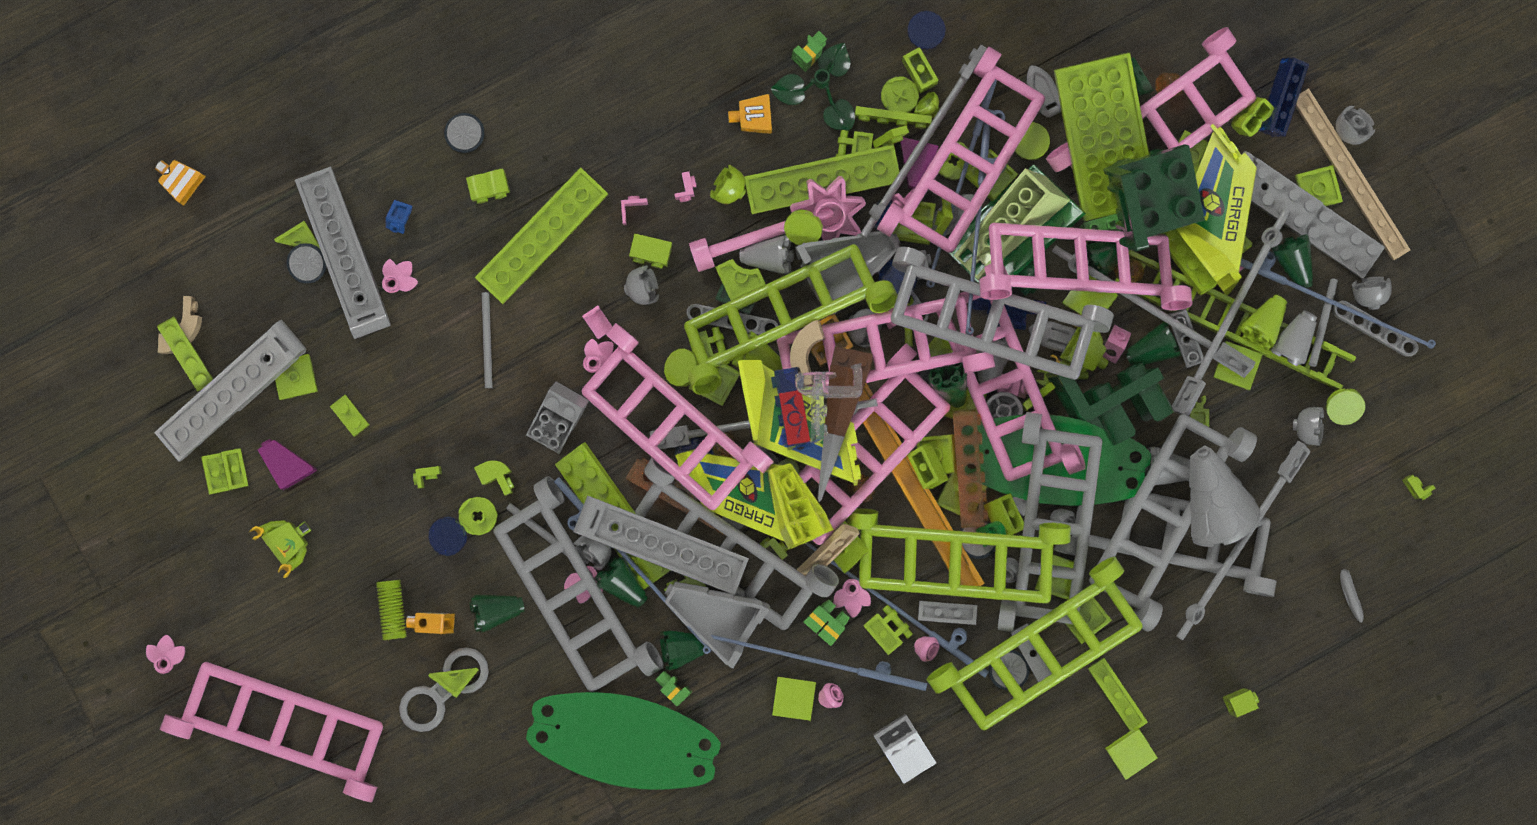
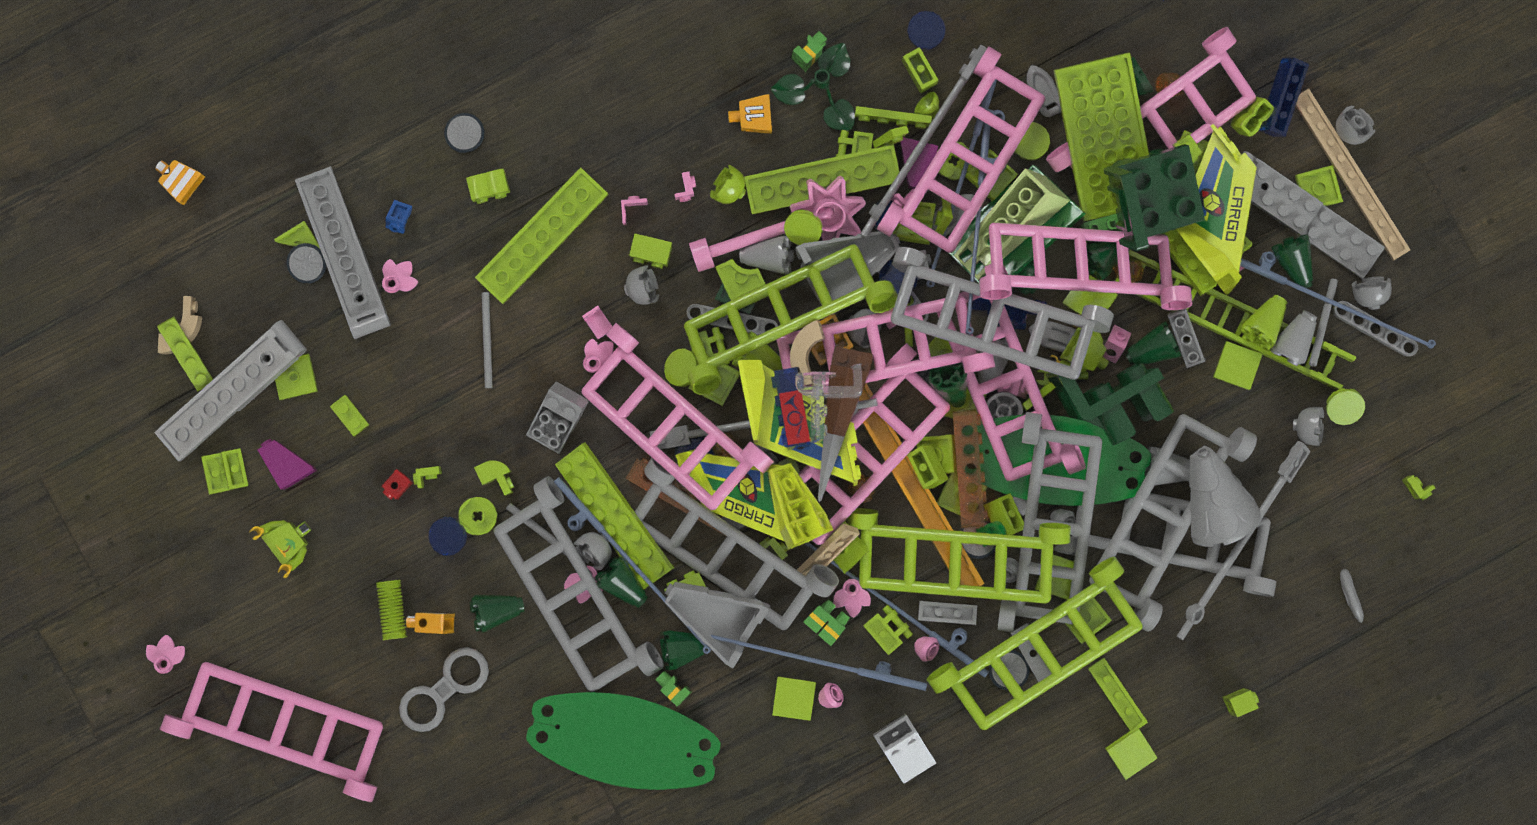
lime tile [428,668,479,698] -> none
light grey hinge [573,496,749,595] -> none
lime tile [881,77,919,113] -> none
light grey bar [1052,245,1256,378] -> none
light grey bar [1172,210,1289,416] -> none
lime plate [1189,396,1209,427] -> none
none -> red brick [382,469,413,500]
none -> lime bracket [1172,134,1202,163]

